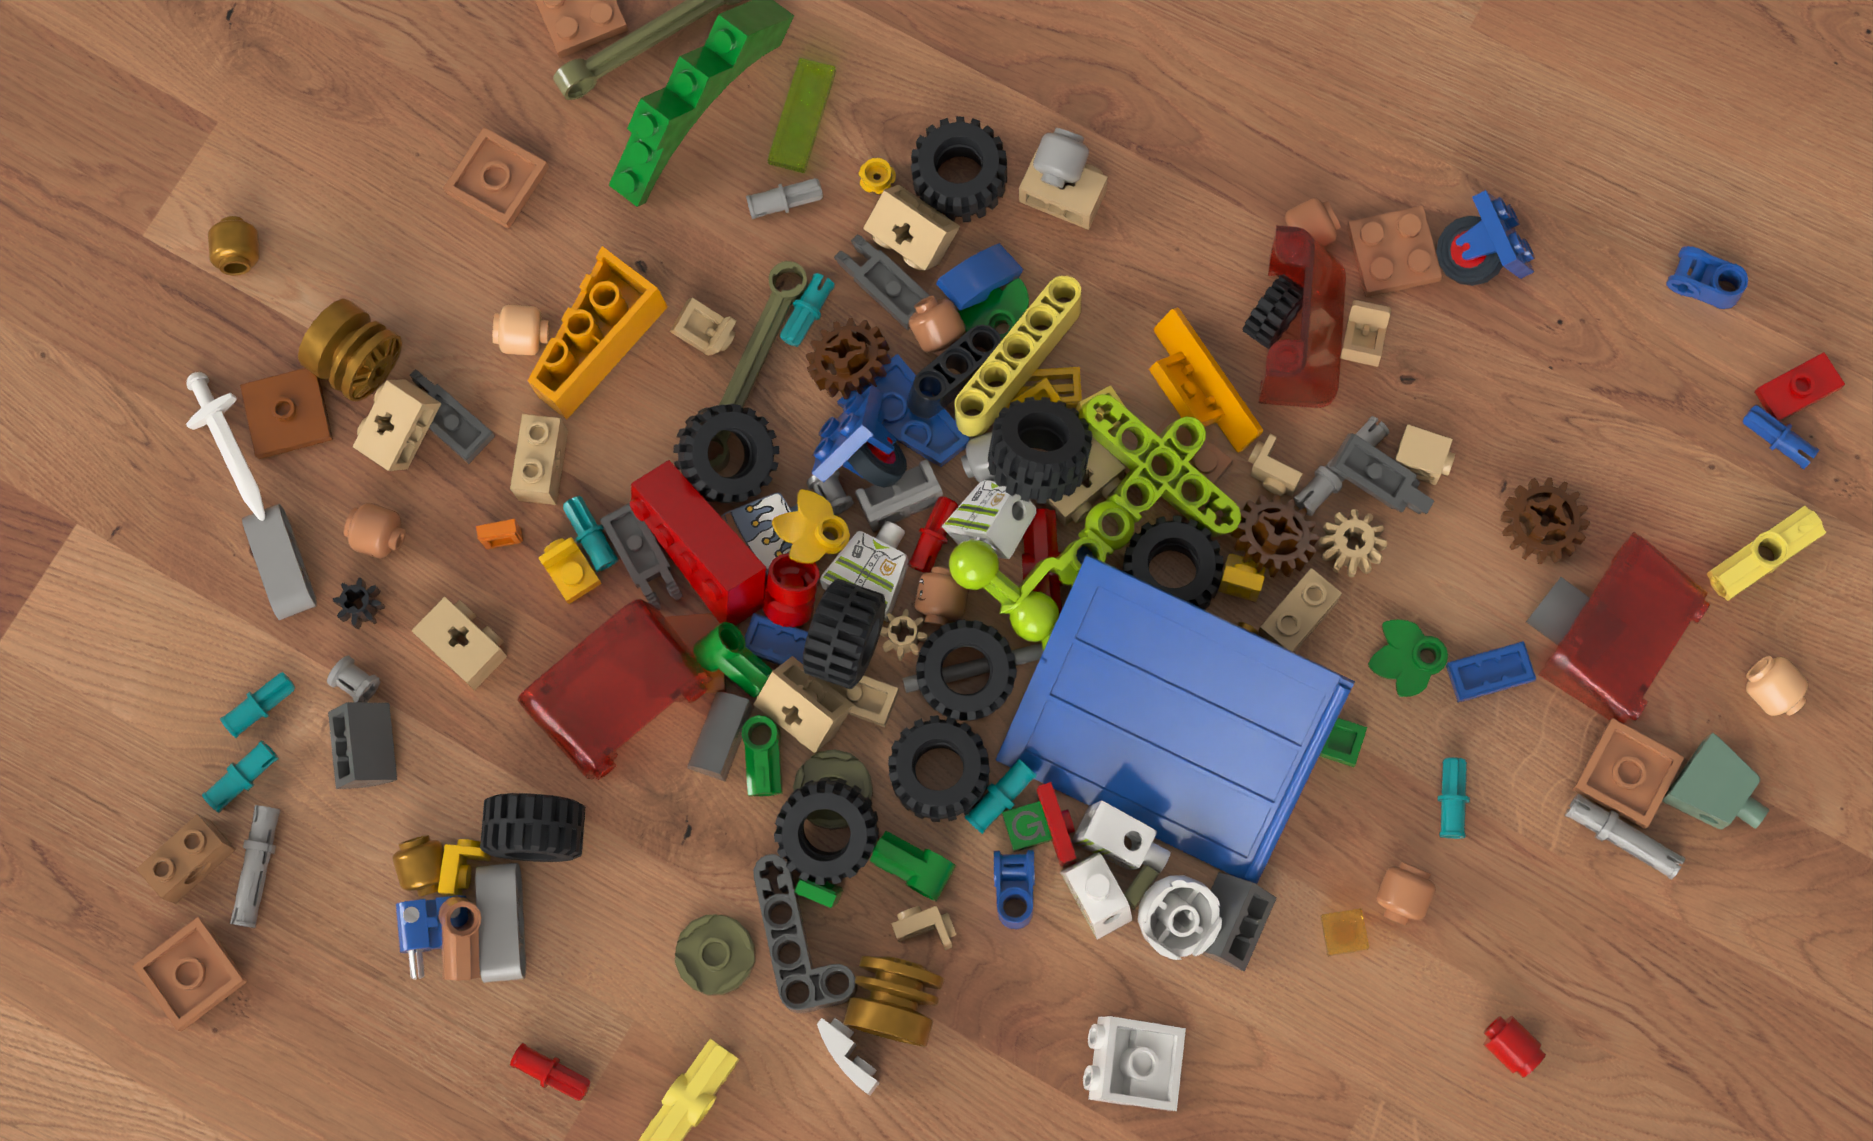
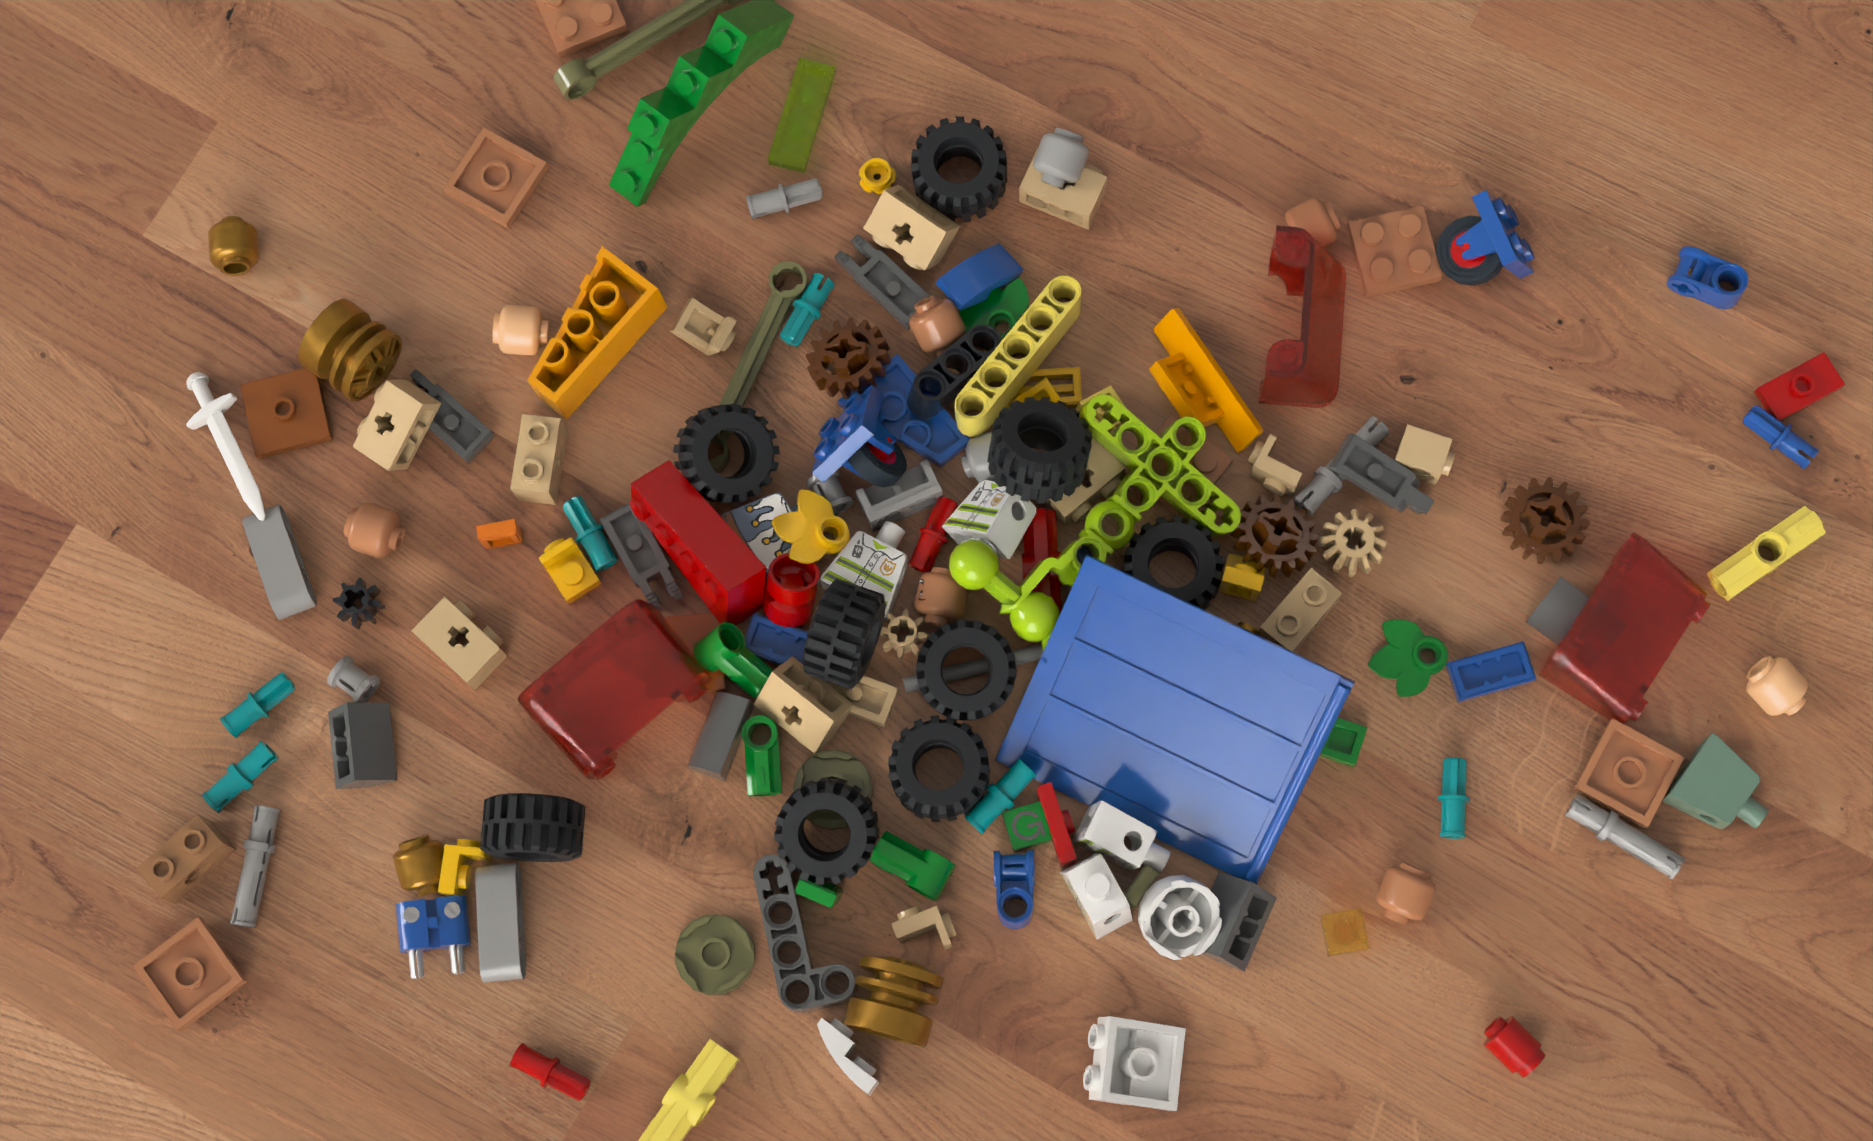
nougat piece [439,896,482,981] -> none
black tyre [1242,274,1309,349] -> none
tan bracket [1340,300,1391,367] -> none

